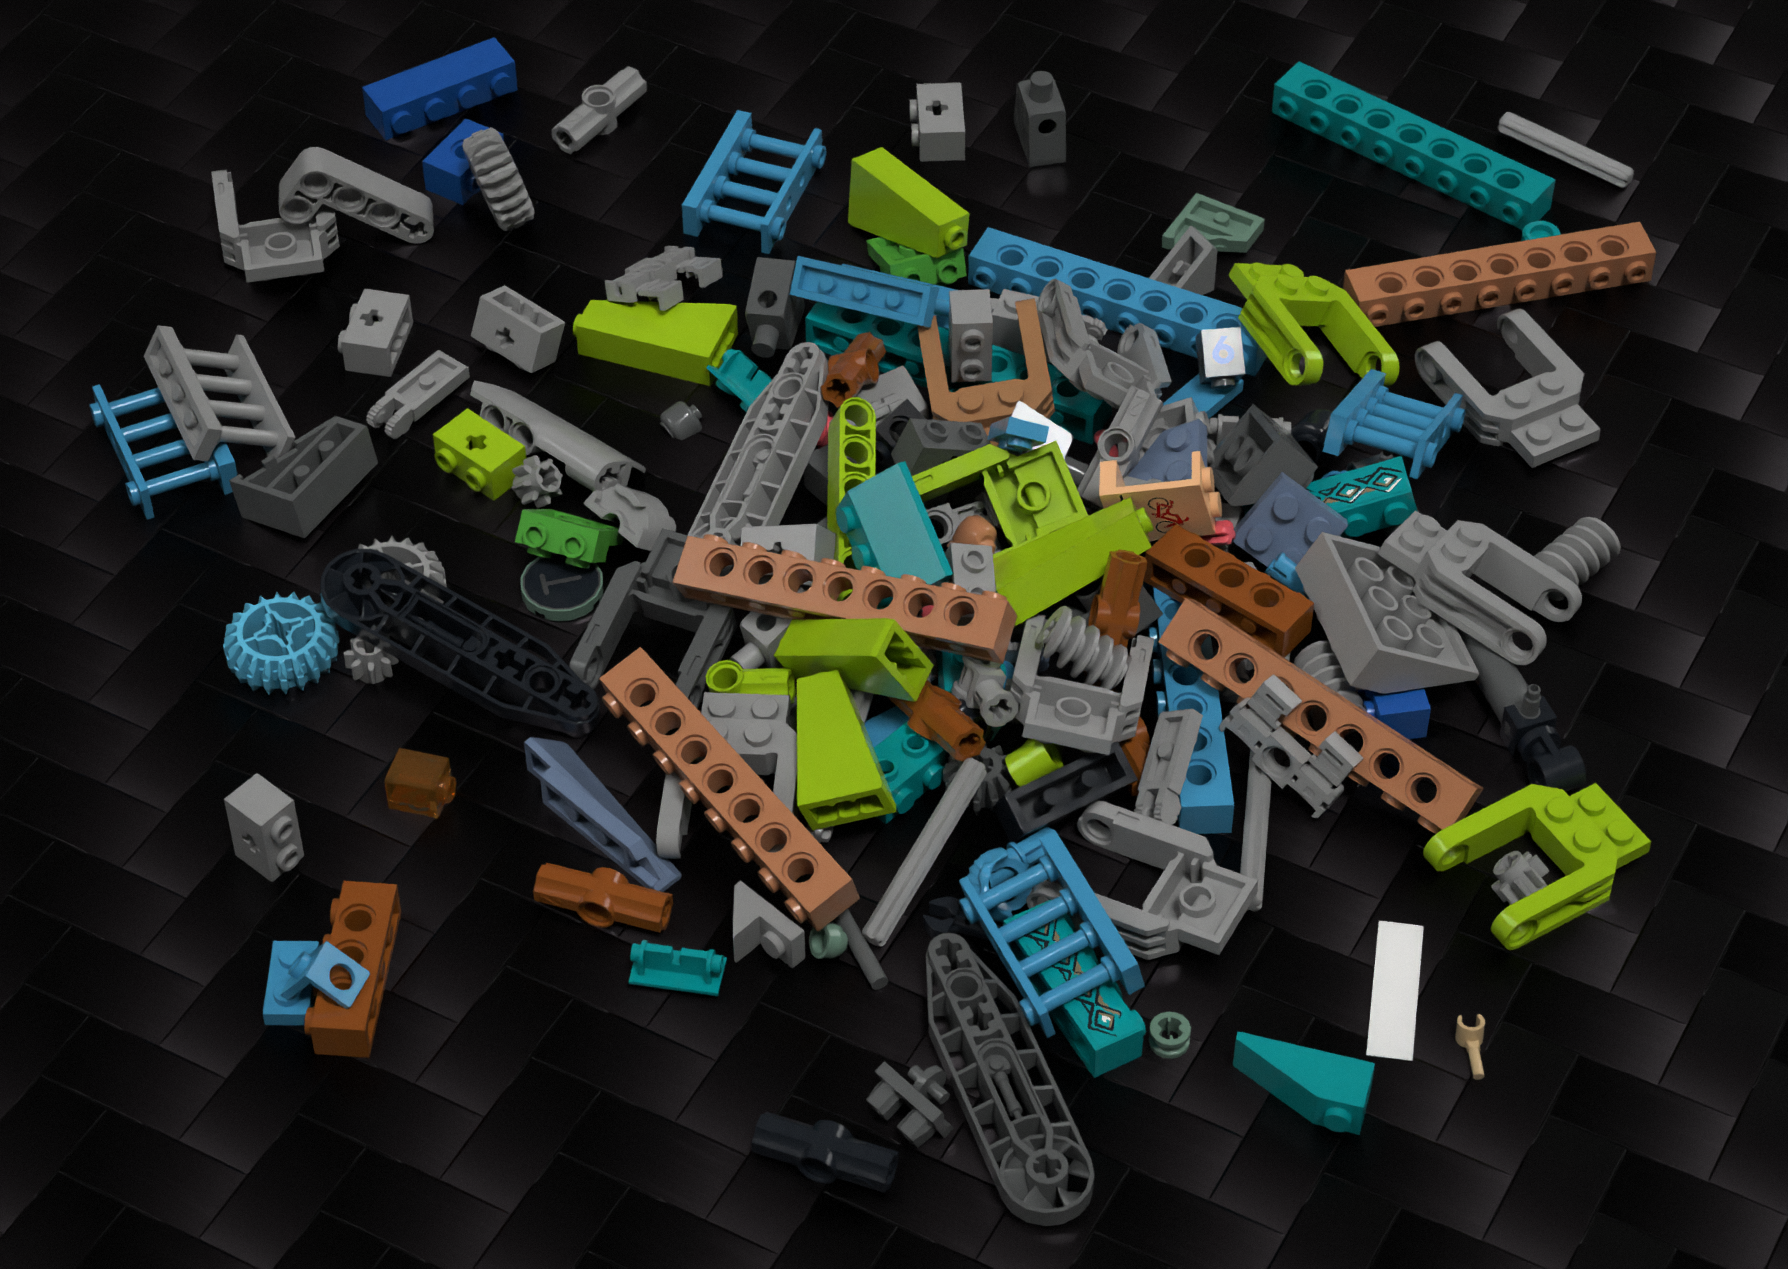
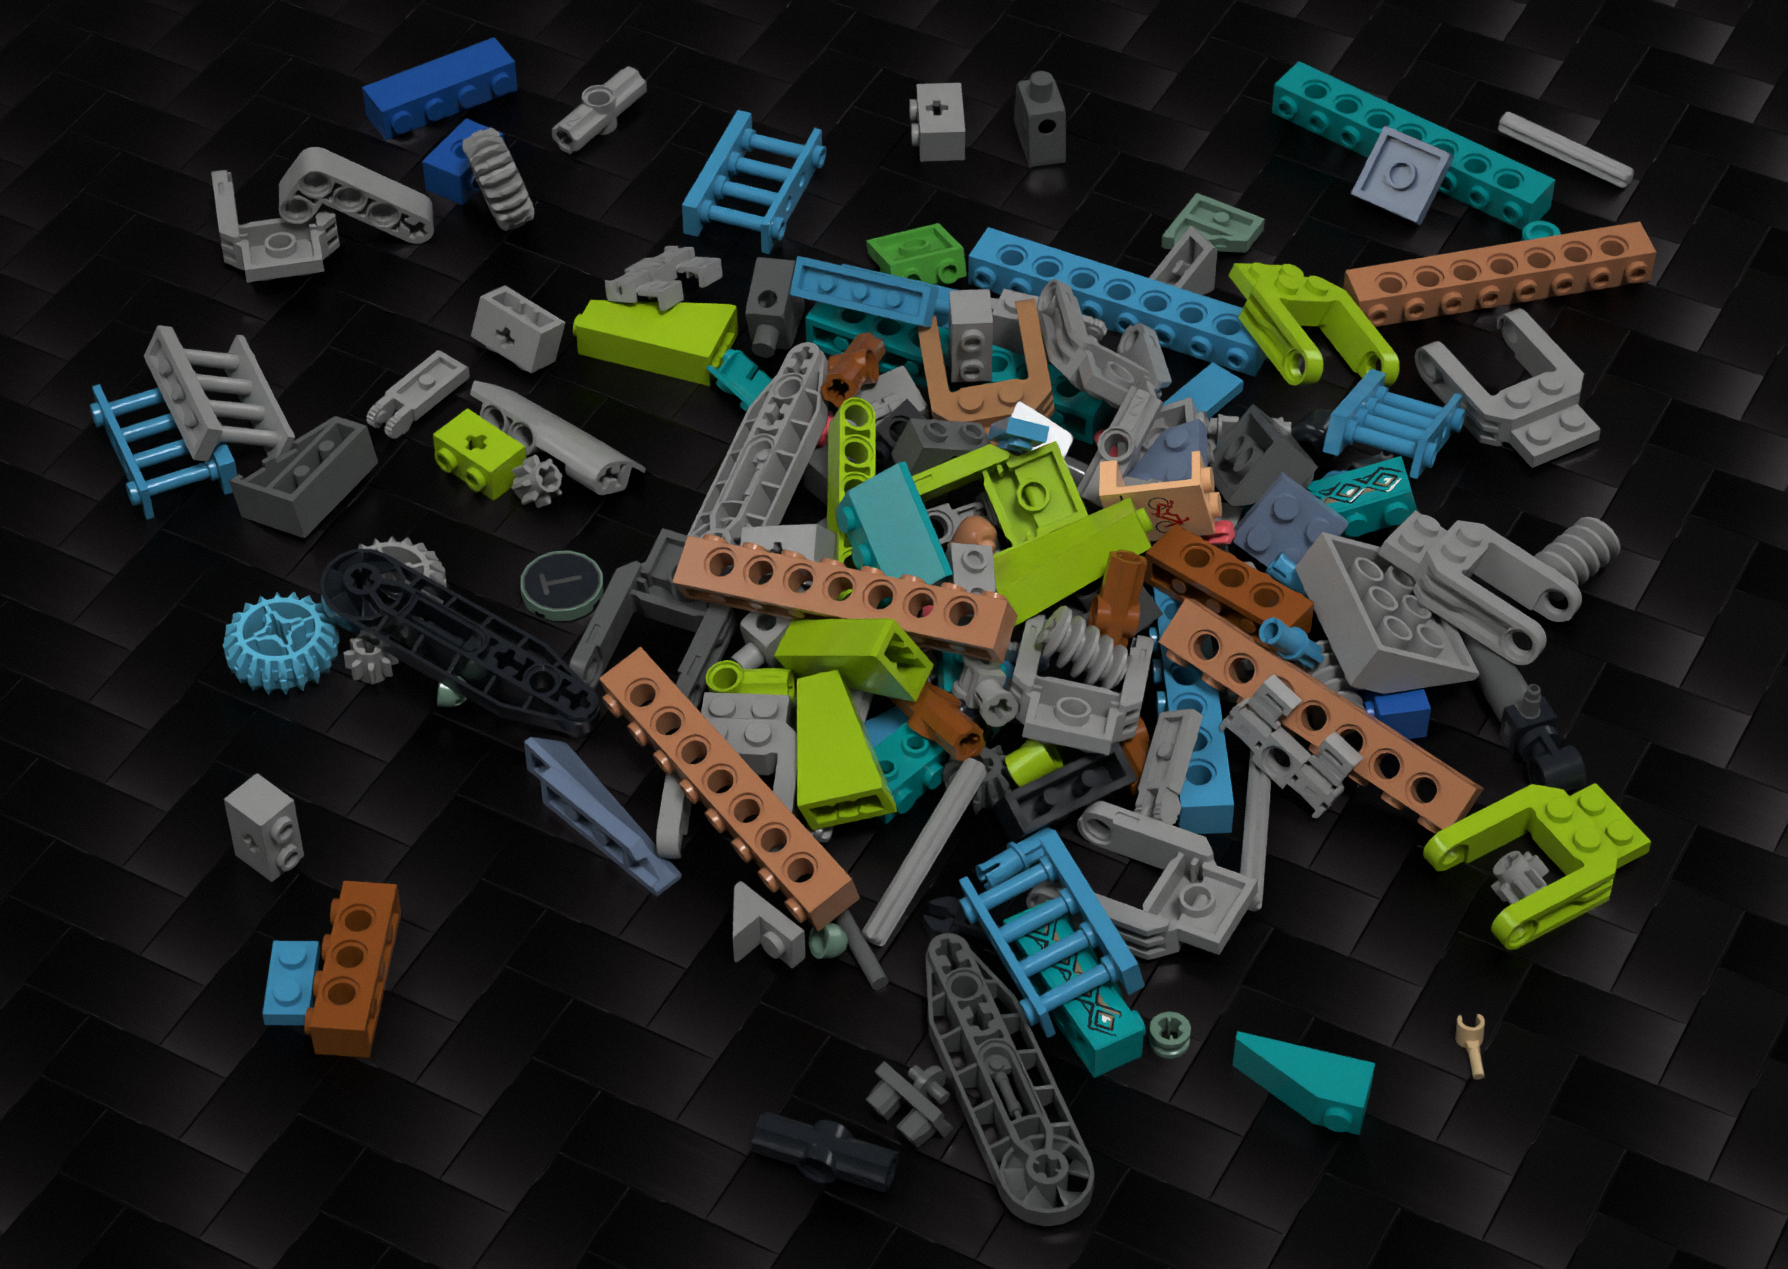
dark azure bracket [280,941,370,1009] -> none
light grey brick [338,289,413,377] -> none
clear orange brick [384,748,456,818] -> none
bright green plate [515,509,624,569] -> none
dark orange piece [533,863,673,933] -> none
light grey cylinder [583,485,676,551] -> none
teal hinge [629,940,727,996] -> none
dark grey piece [660,401,703,440] -> none
lime slope [848,147,969,258] -> none
dark azure piece [967,847,1032,923] -> none
brick [1195,327,1245,389] -> none
white sticker [1366,921,1424,1061] -> none
none -> sand green hinge [437,676,466,708]
none -> dark azure axle [1259,617,1324,668]
none -> sand blue plate [1351,125,1454,226]

